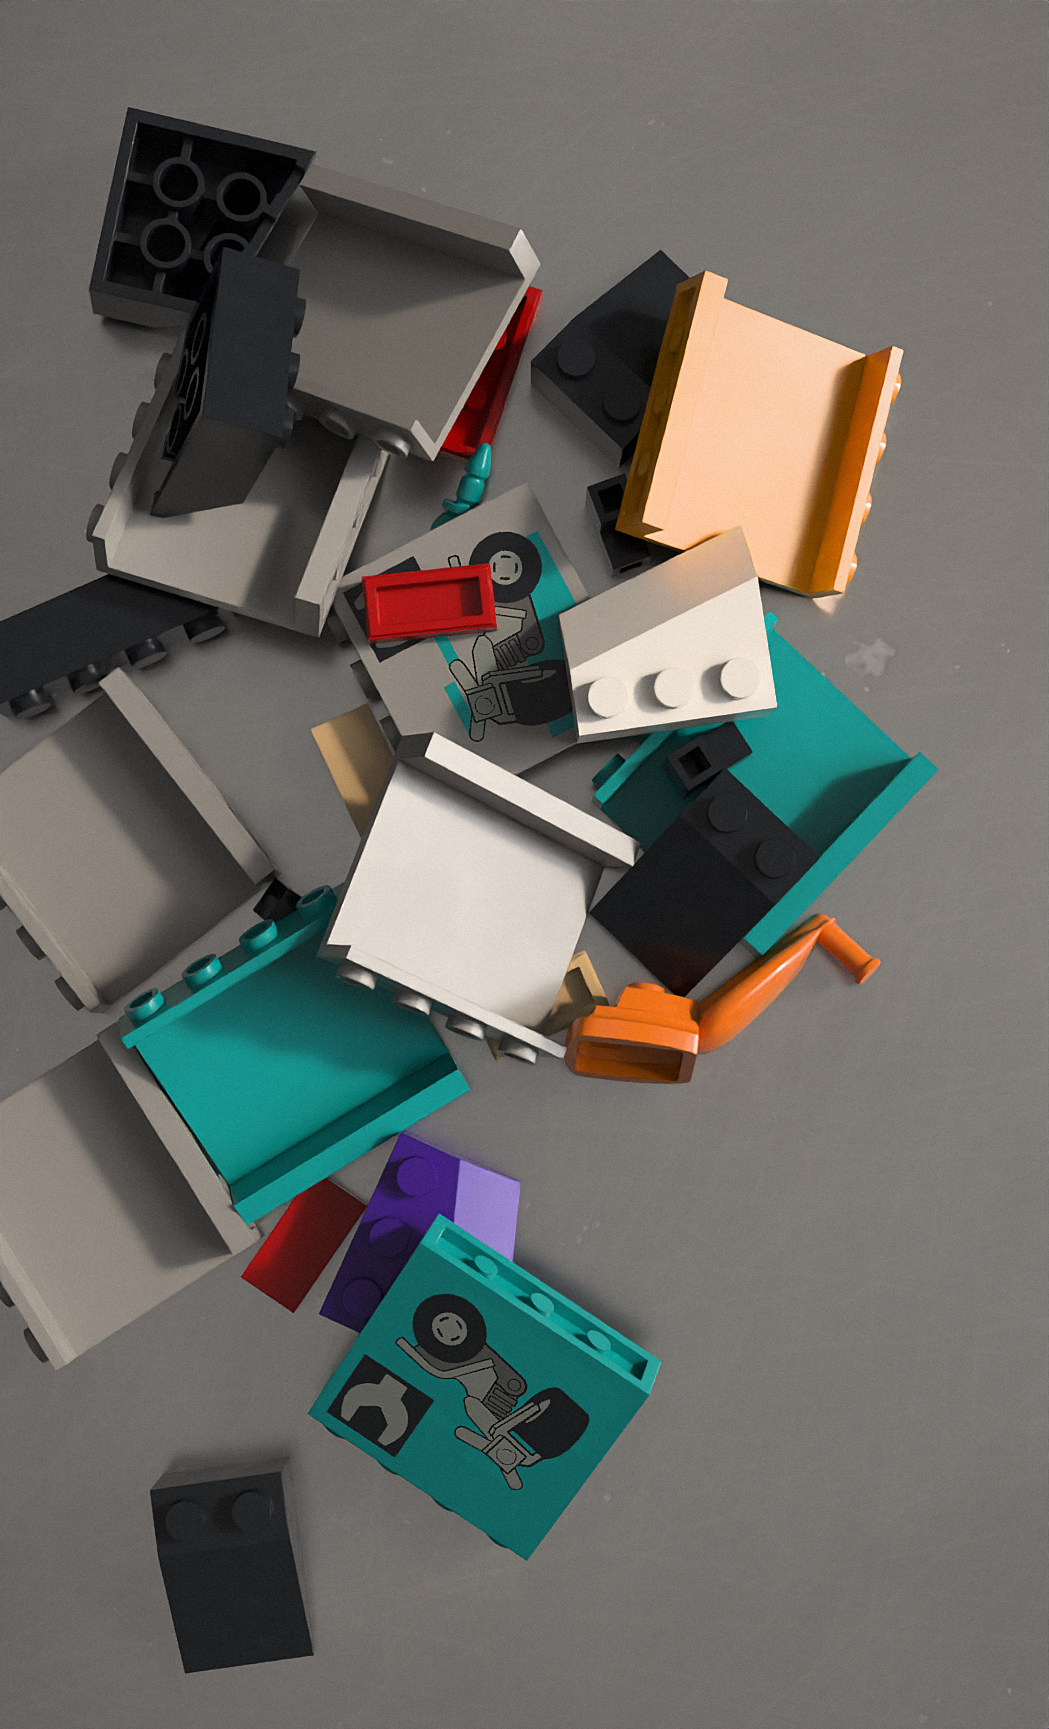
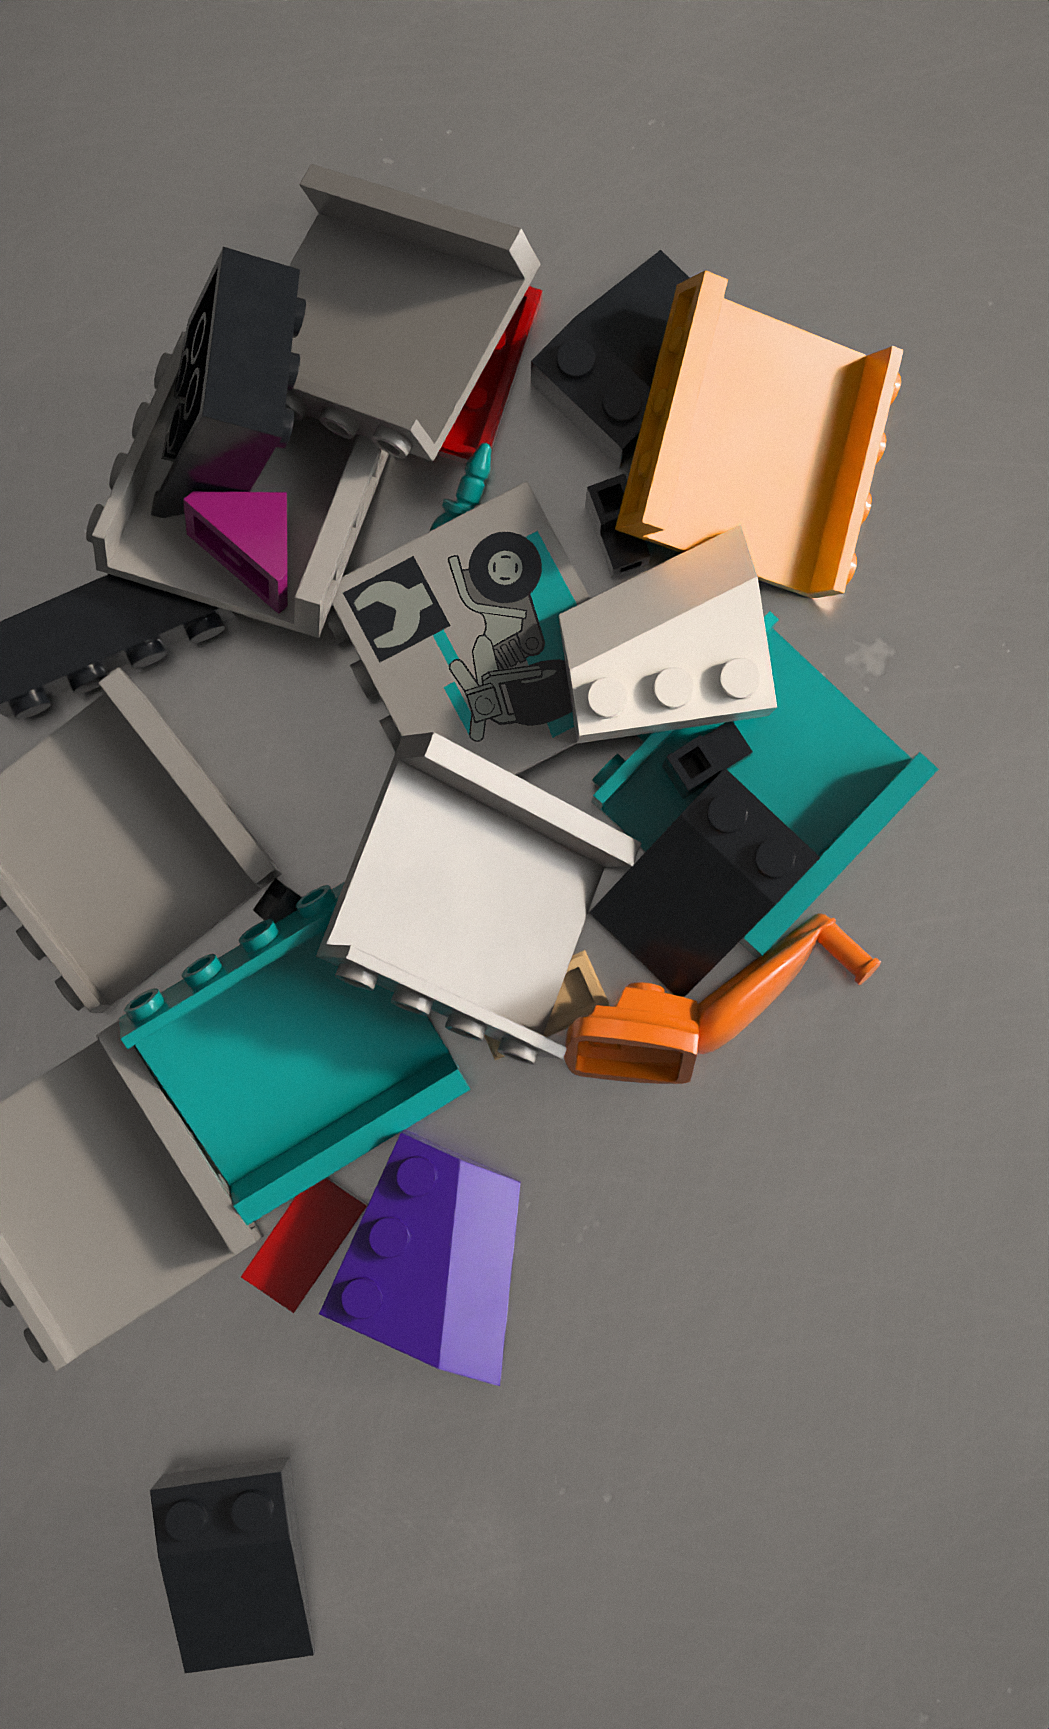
black wedge [89,107,317,328] -> none
panel [307,1214,662,1561] -> none
tan tile [310,703,393,839] -> none
red tile [362,563,497,644] -> none
none -> magenta slope [183,492,288,614]

